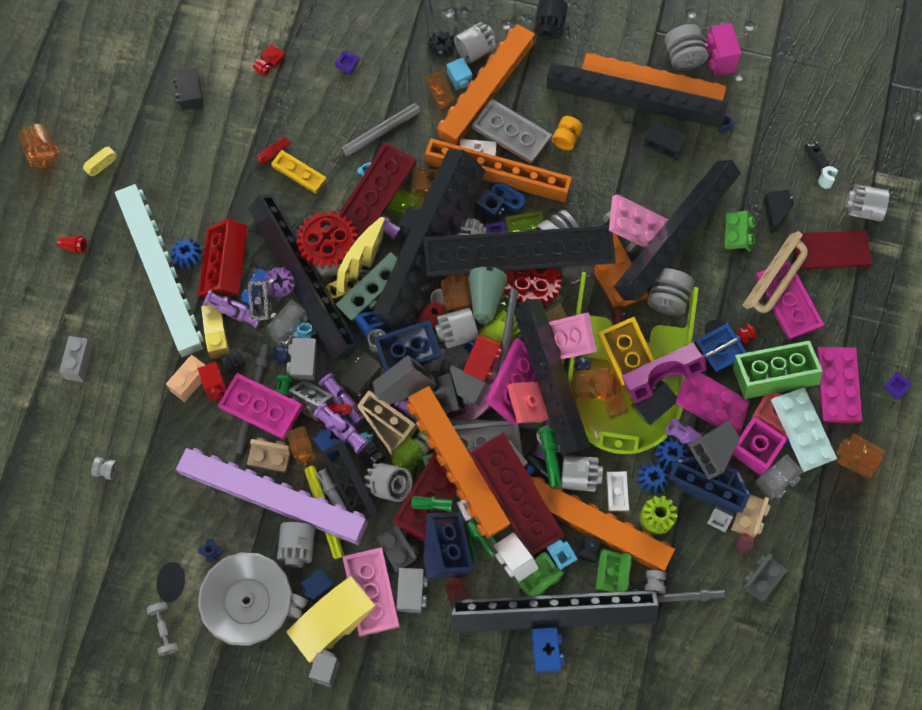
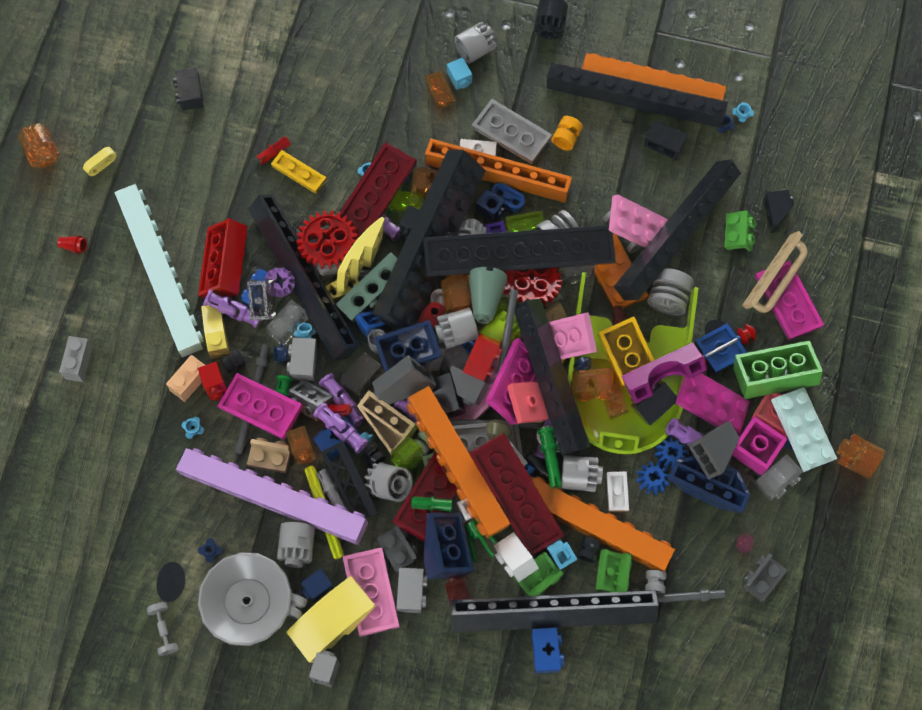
light grey wheel [91,457,118,480] -> none
blue gear [170,237,203,269] -> none
red plate [253,44,286,76] -> none
dark purple plate [335,50,359,75] -> none
light grey axle [342,103,420,156] -> none
black gear [428,30,456,57] -> none
orange brick [437,24,535,146] -> none
lime gear [639,496,678,537] -> none
light grey wheel [664,24,709,71] -> none
dark pink brick [705,23,741,76] -> none
light grey plate [707,505,734,532] -> none
tan bracket [730,494,770,538] -> none
dark red tile [792,230,872,270] -> none
piece [804,141,838,189] -> none
dark pink plate [816,347,862,423] -> none
light grey gear [845,184,889,222] -> none
dark purple plate [883,372,912,400] -> none
none -> medium azure plate [182,417,204,439]
none -> olive cone [487,419,513,440]
none -> medium azure plate [732,102,754,122]

